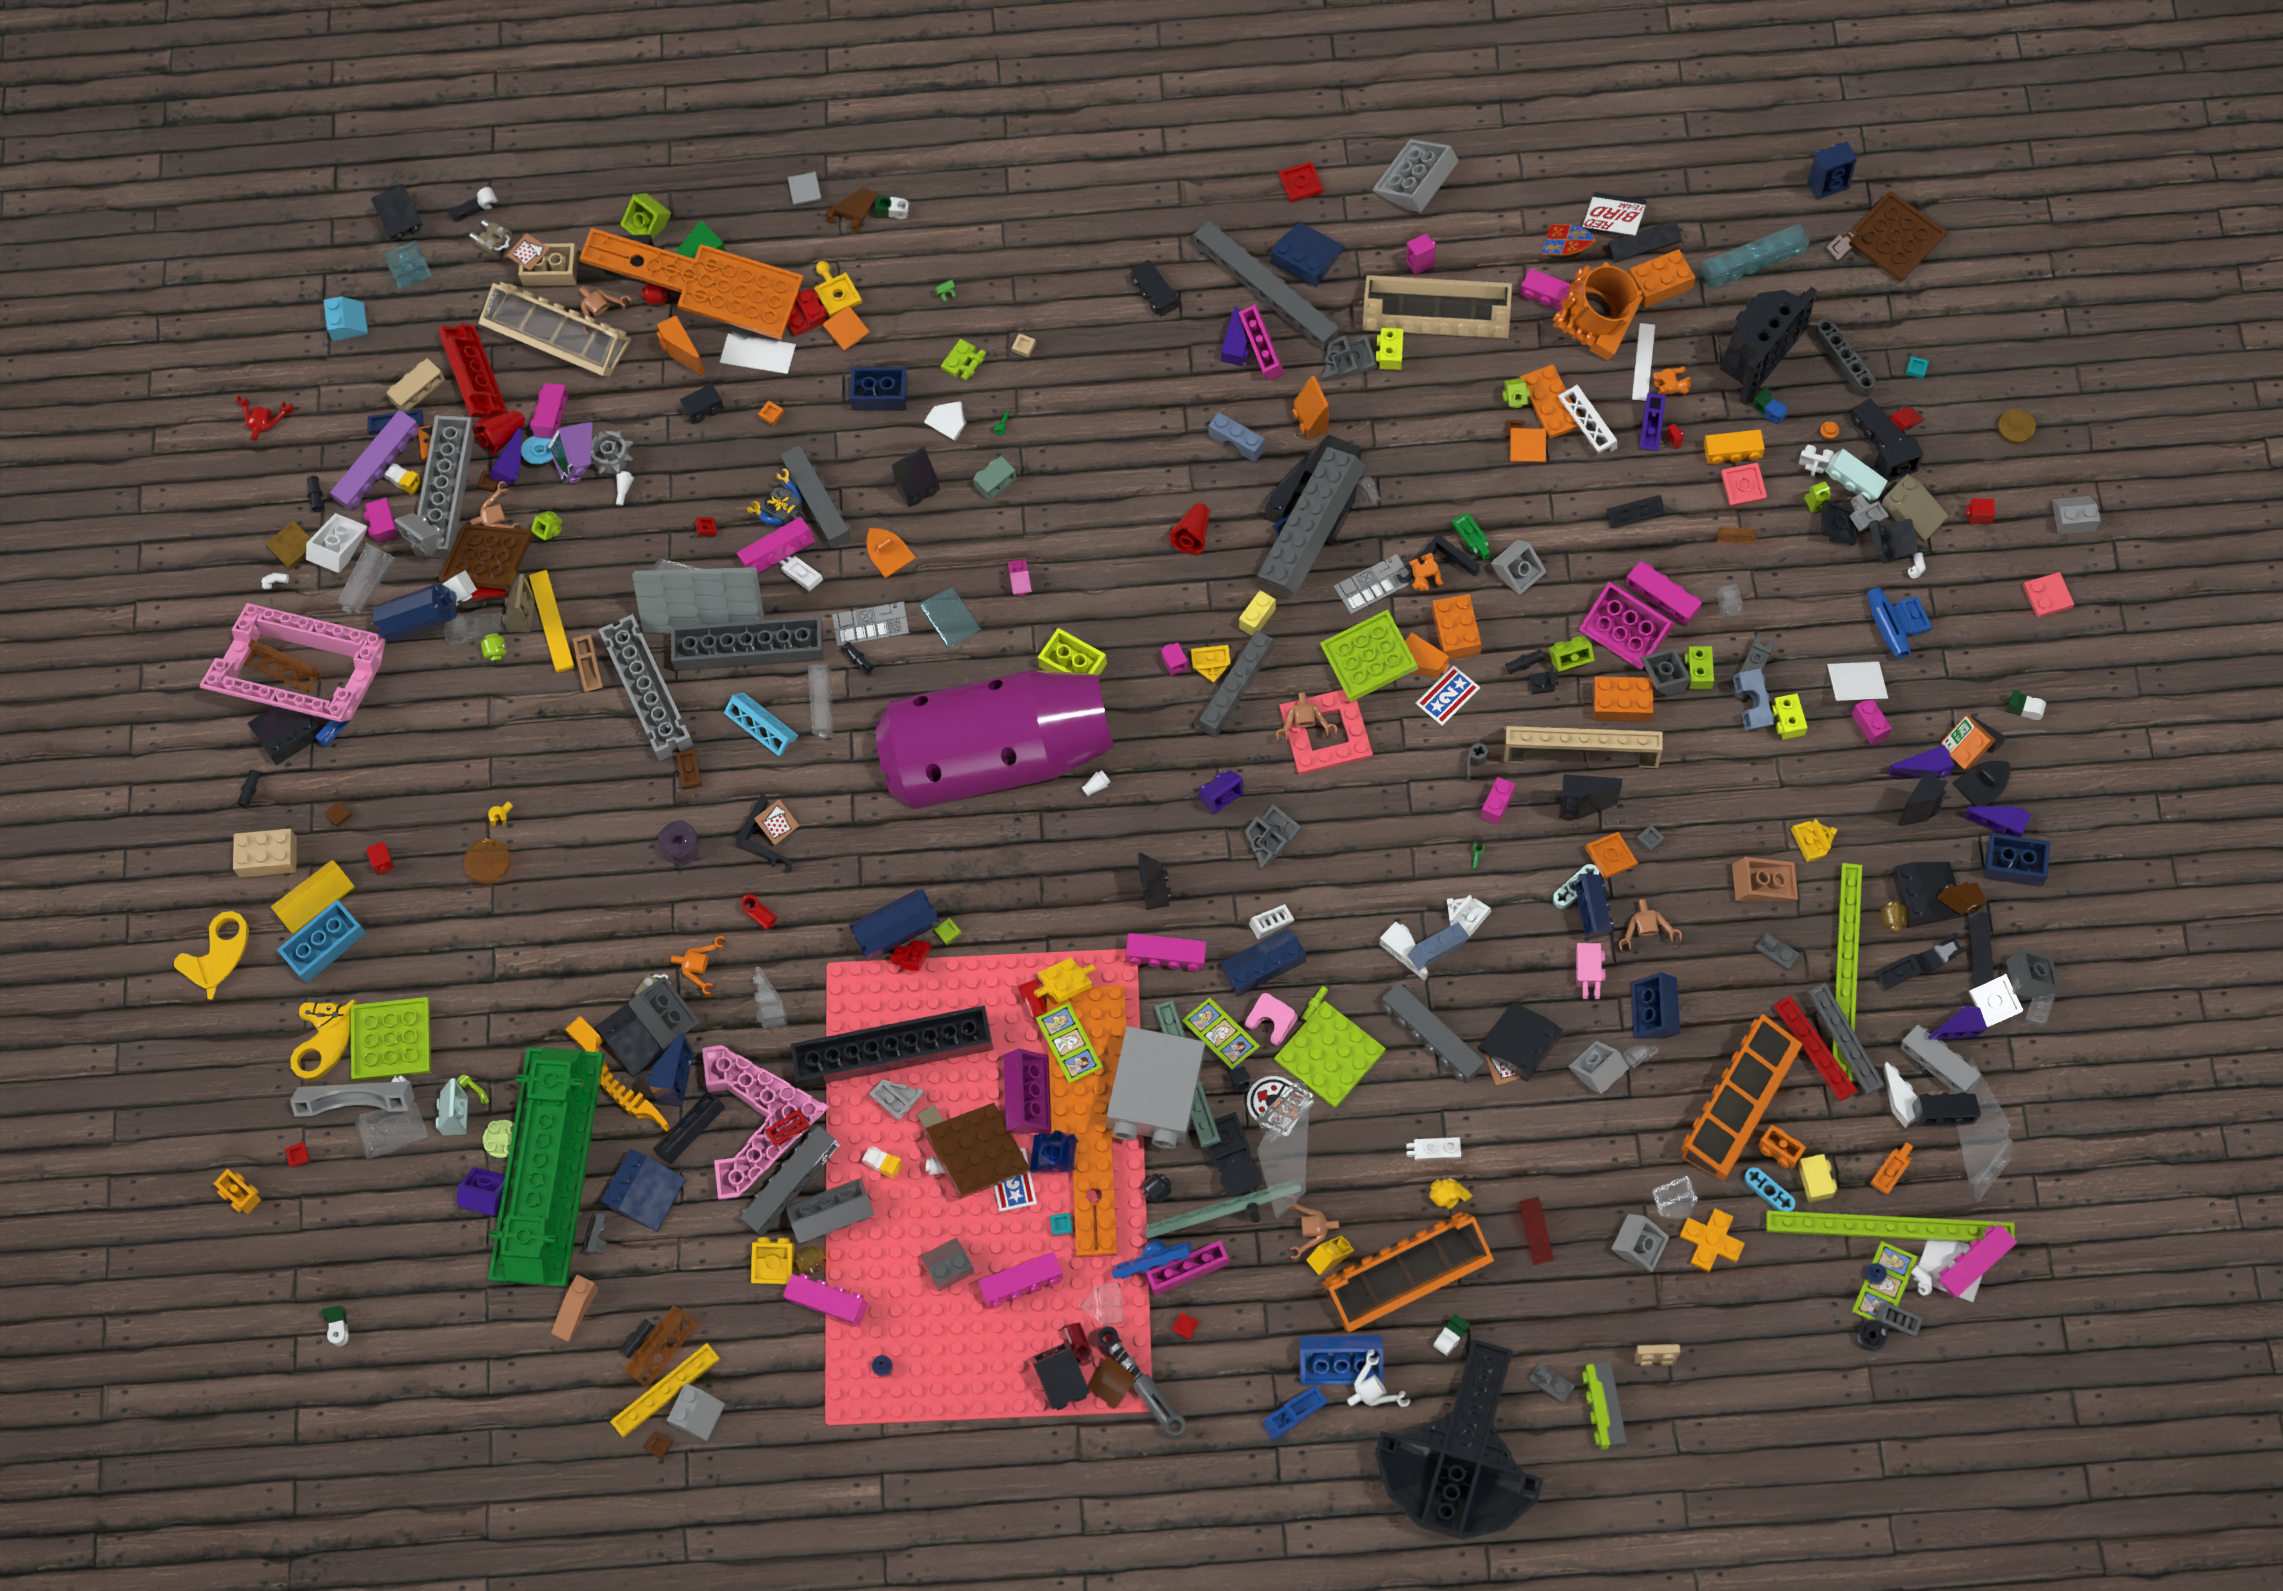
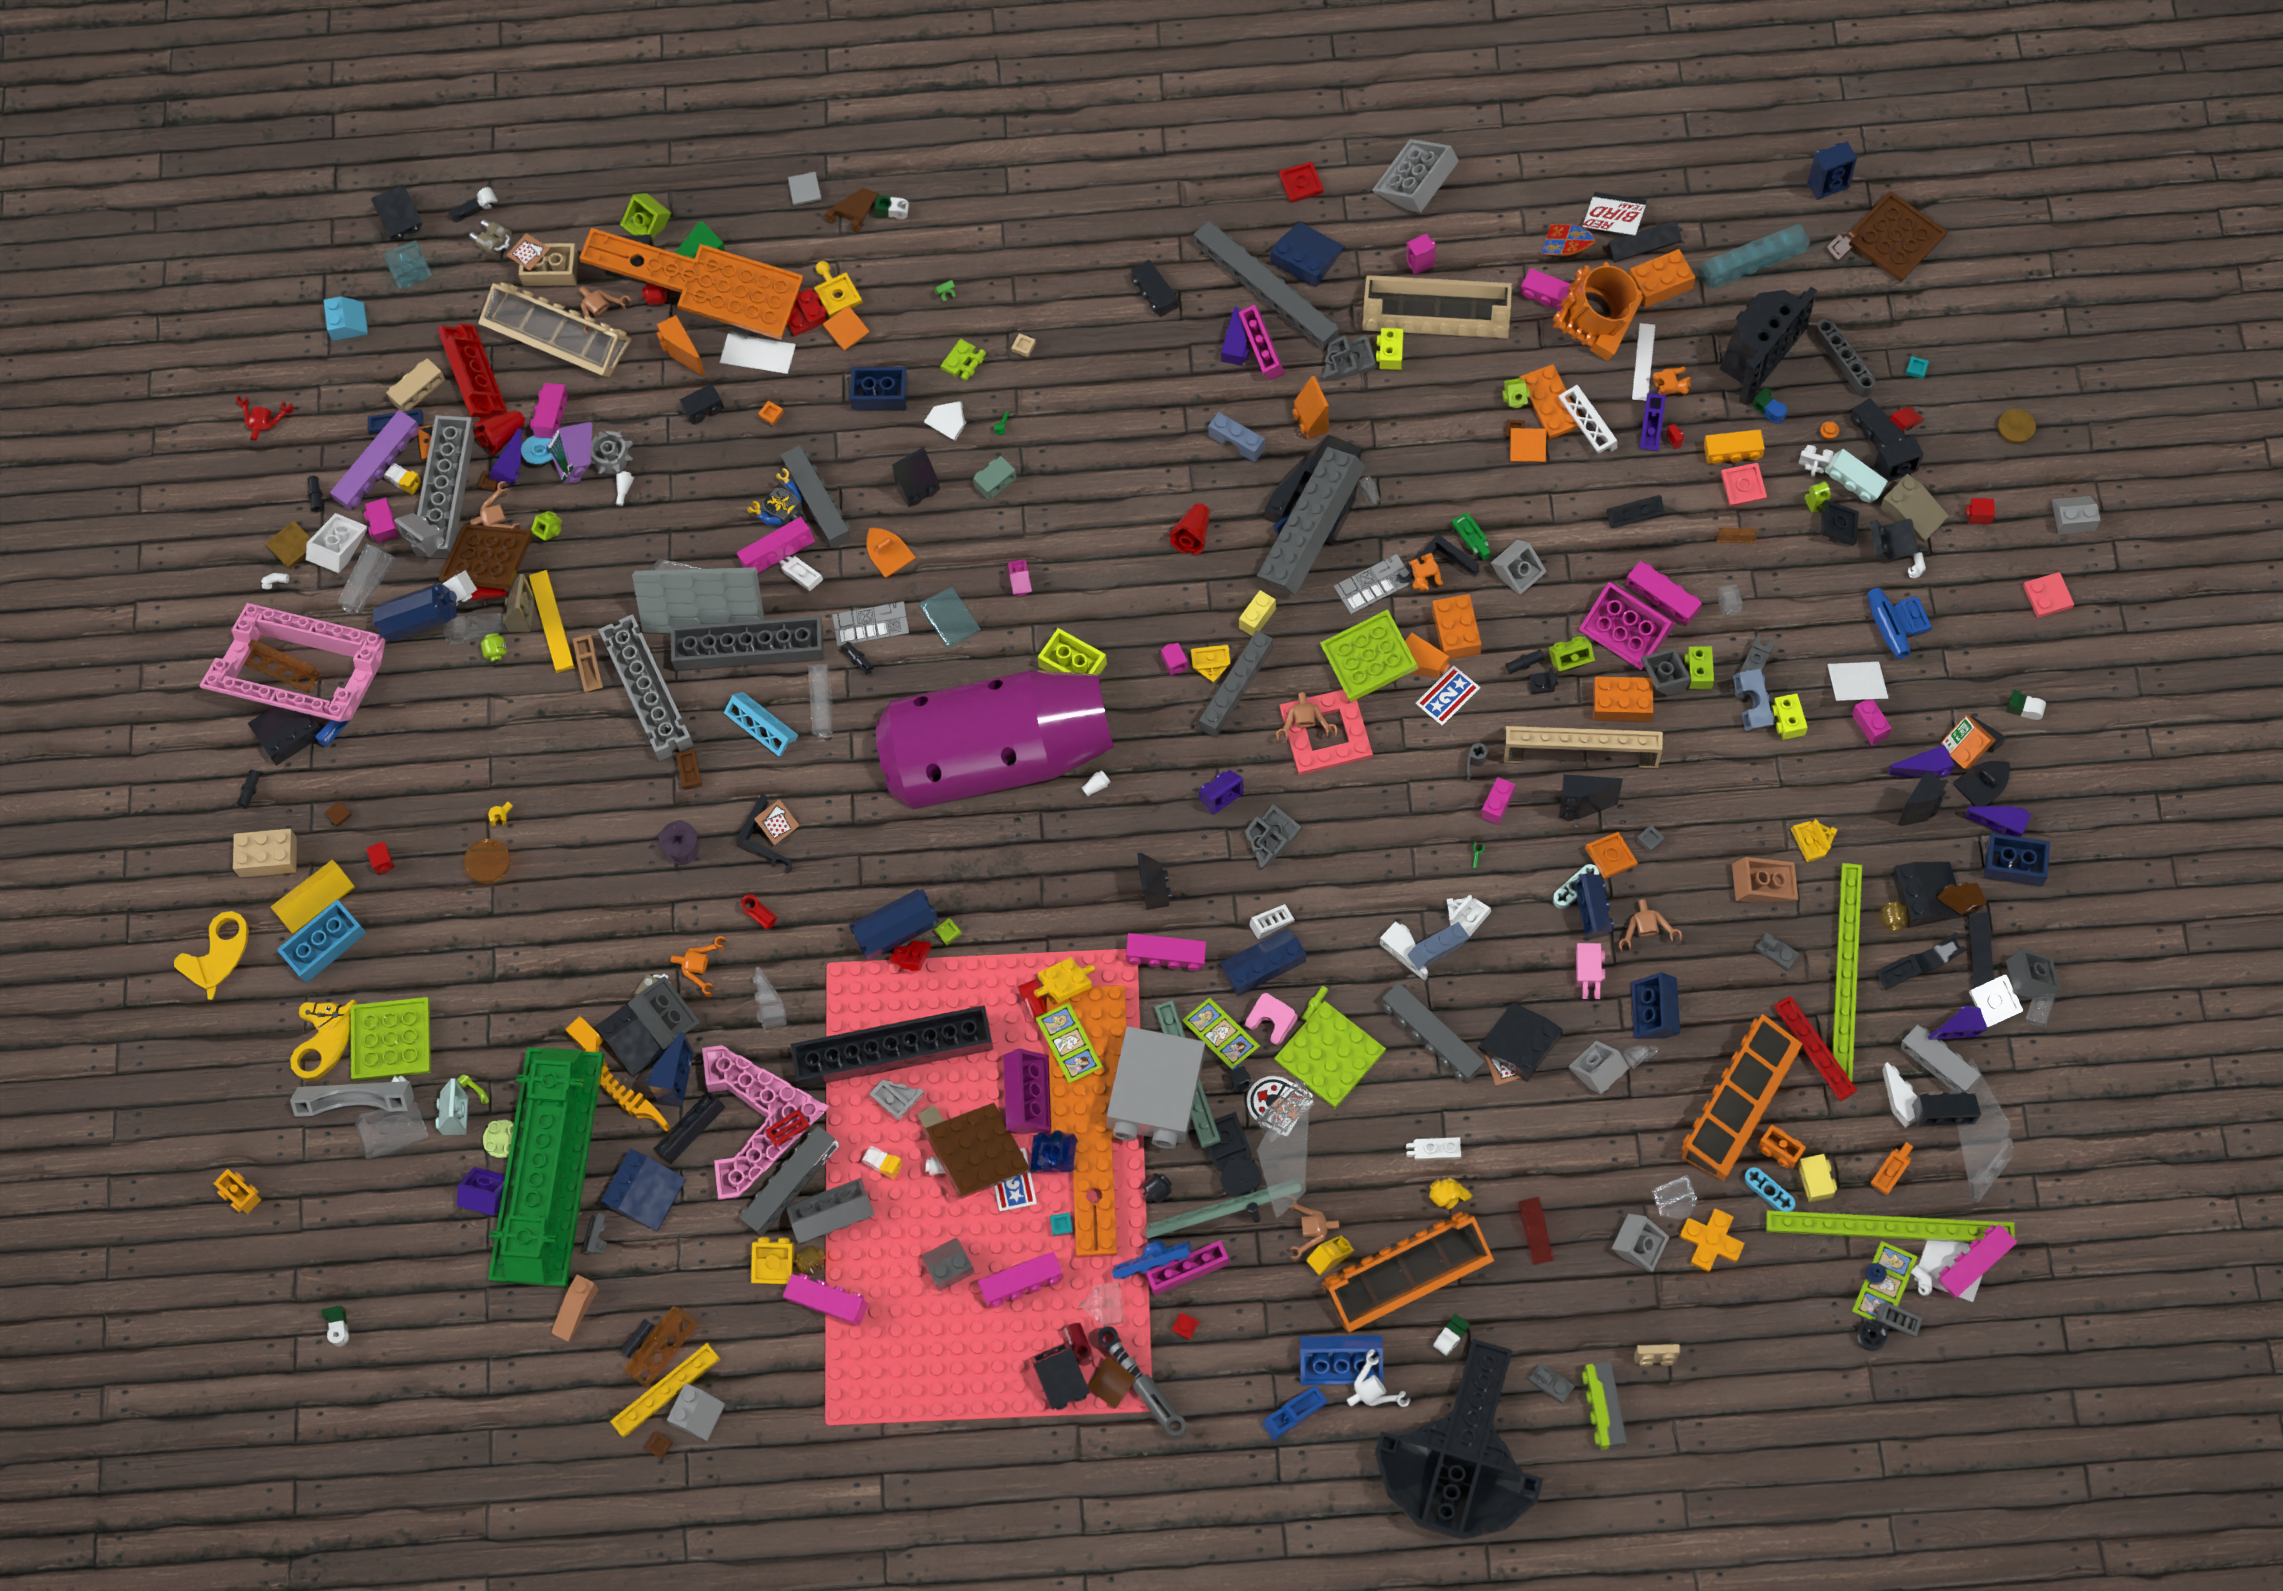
red plate [285,1142,310,1168] -> none
red tile [695,517,717,537] -> none
dark blue tile [872,1355,893,1377] -> none
dark grey tile [1807,983,1885,1095] -> none
light grey hinge [1850,494,1889,531] -> none

